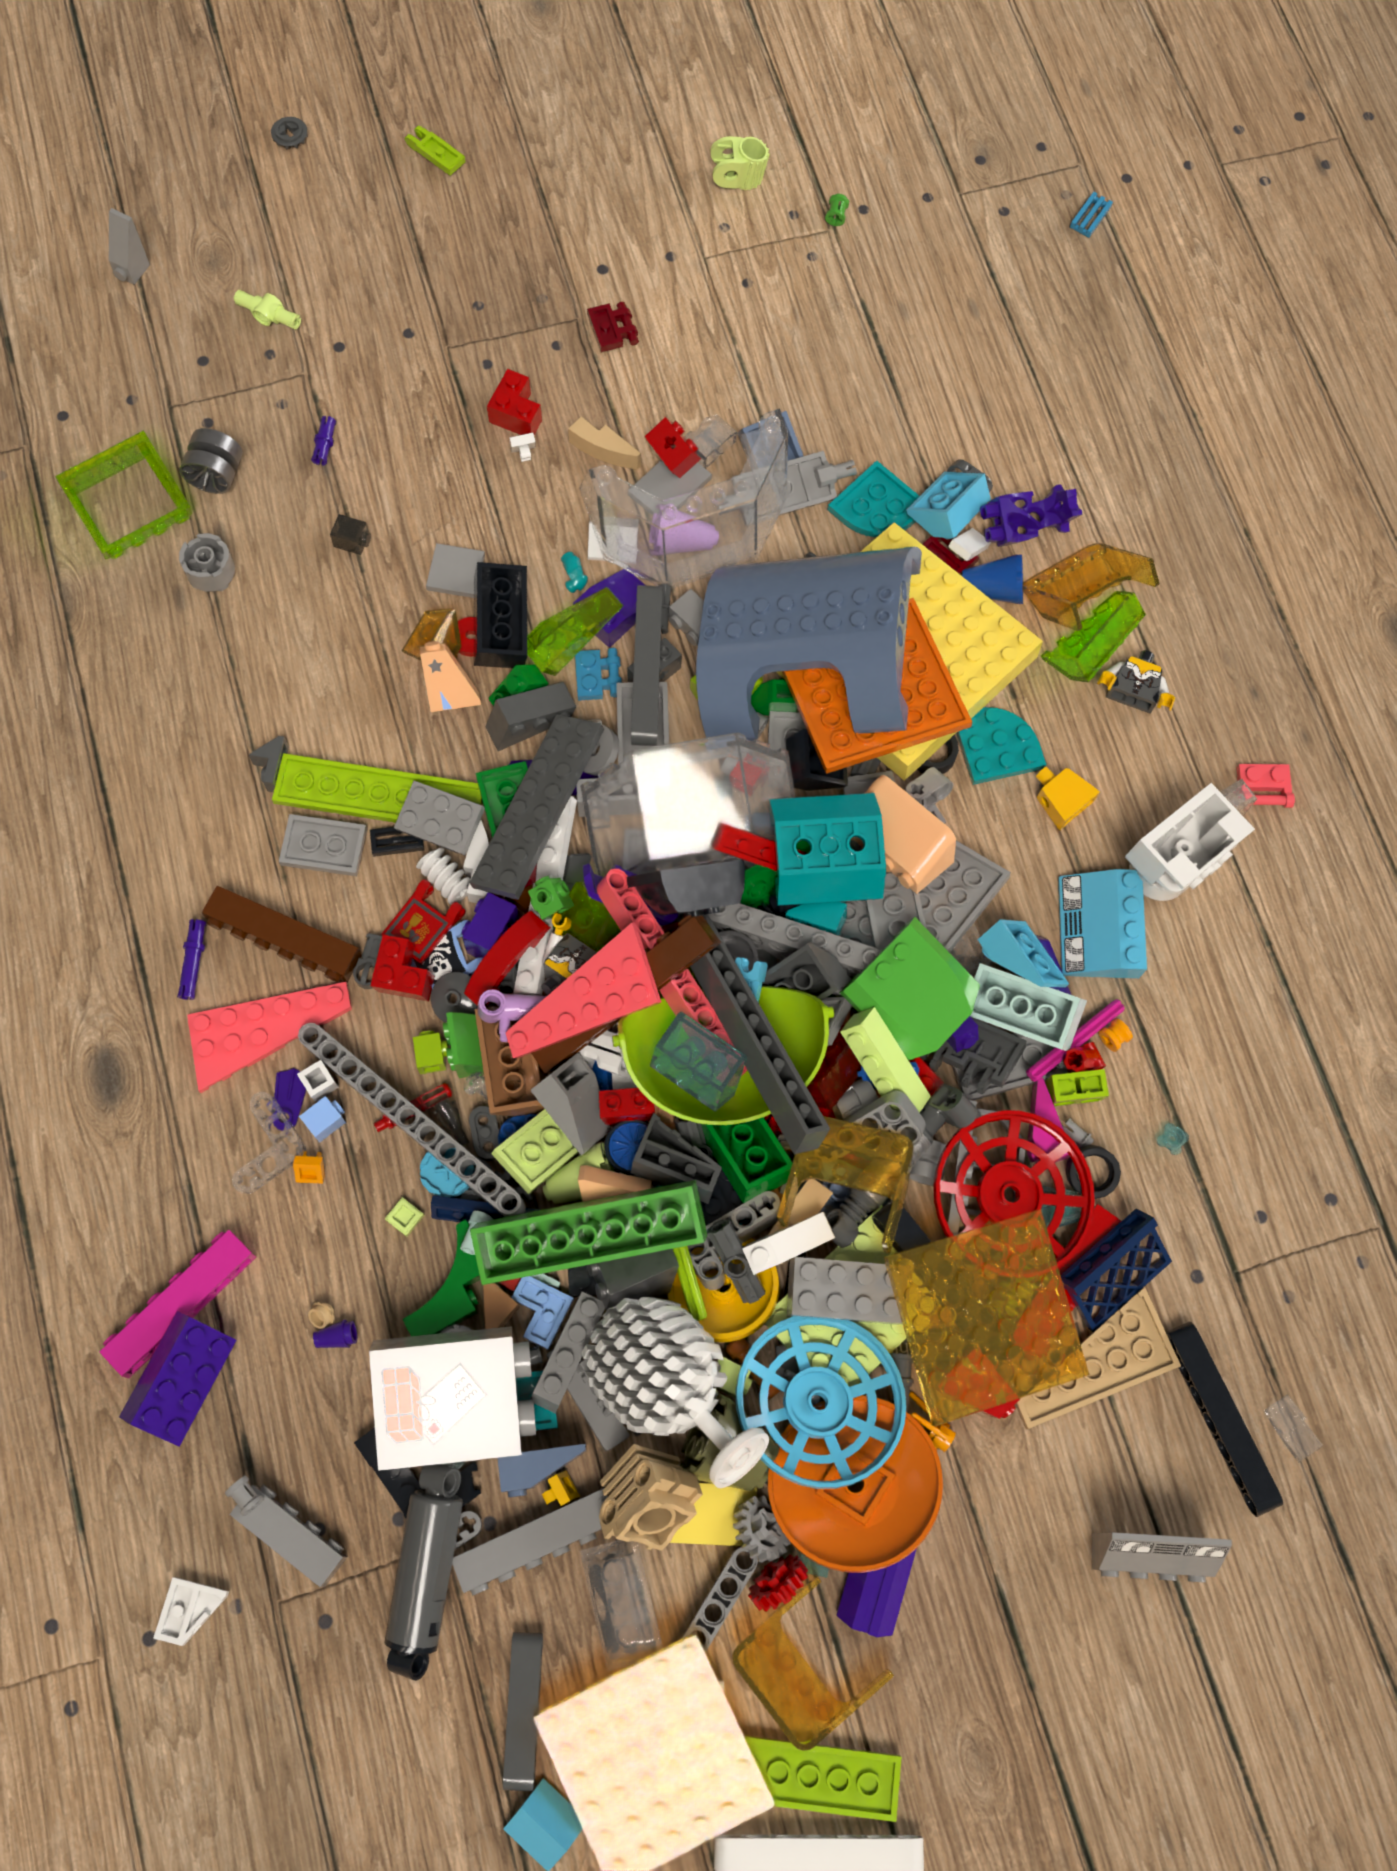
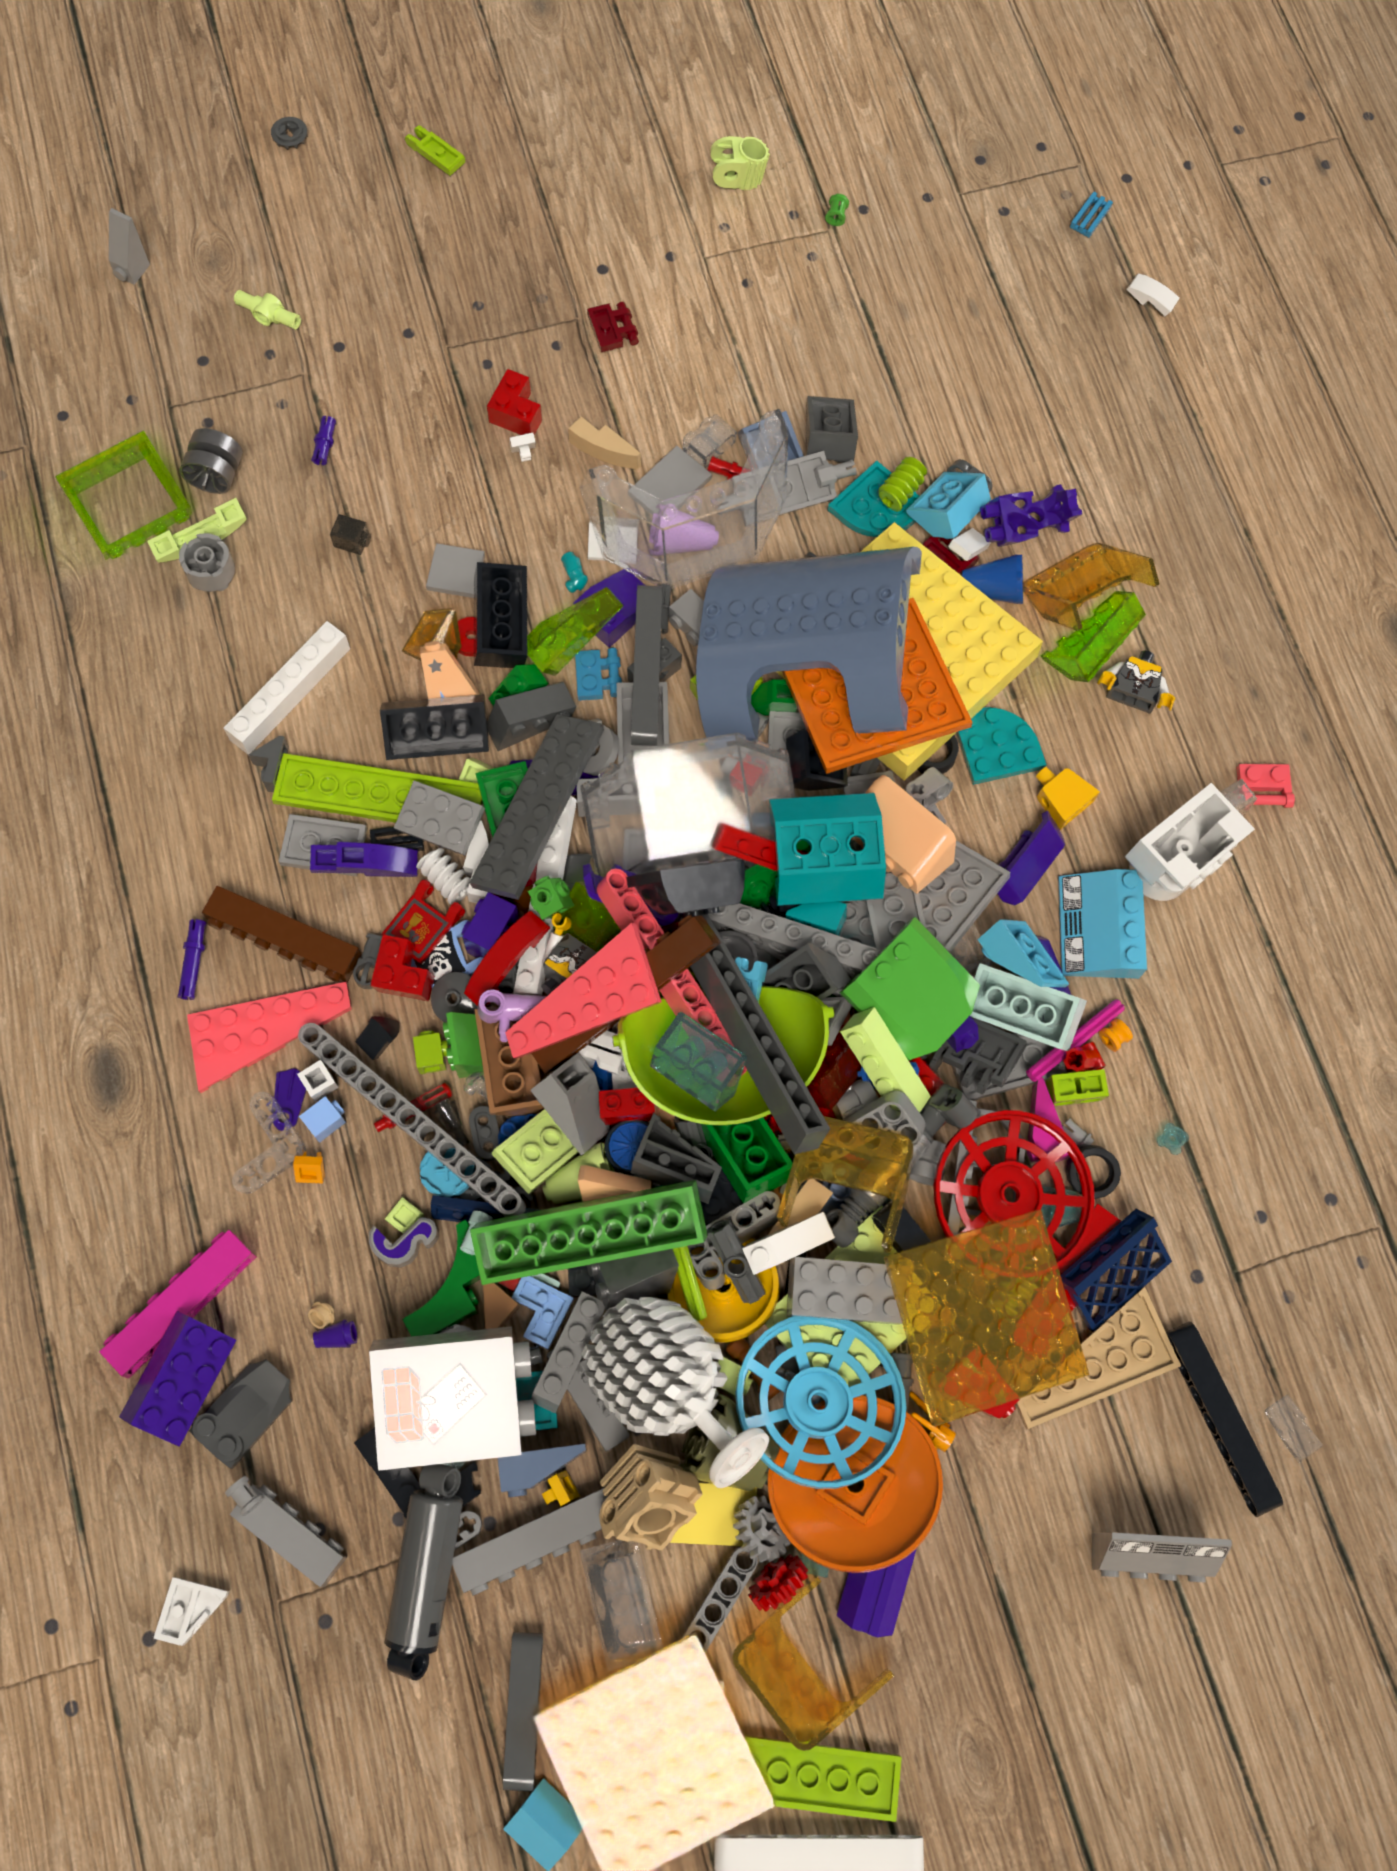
red brick [644,417,701,478] -> none
none -> yellowish green slope [147,498,247,563]
none -> dark grey slope [189,1359,292,1469]
none -> white brick [224,621,350,755]
none -> dark purple slope [310,842,418,877]
none -> black tile [355,1016,400,1060]
none -> light grey animal [369,1218,439,1268]
none -> black brick [380,694,489,760]
none -> yellowish green slope [459,758,494,783]
none -> red pin [707,456,751,481]
none -> dark grey slope [806,396,858,463]
none -> lime piece [878,457,927,512]
none -> dark purple piece [997,810,1065,906]
none -> white slope [1126,273,1179,316]

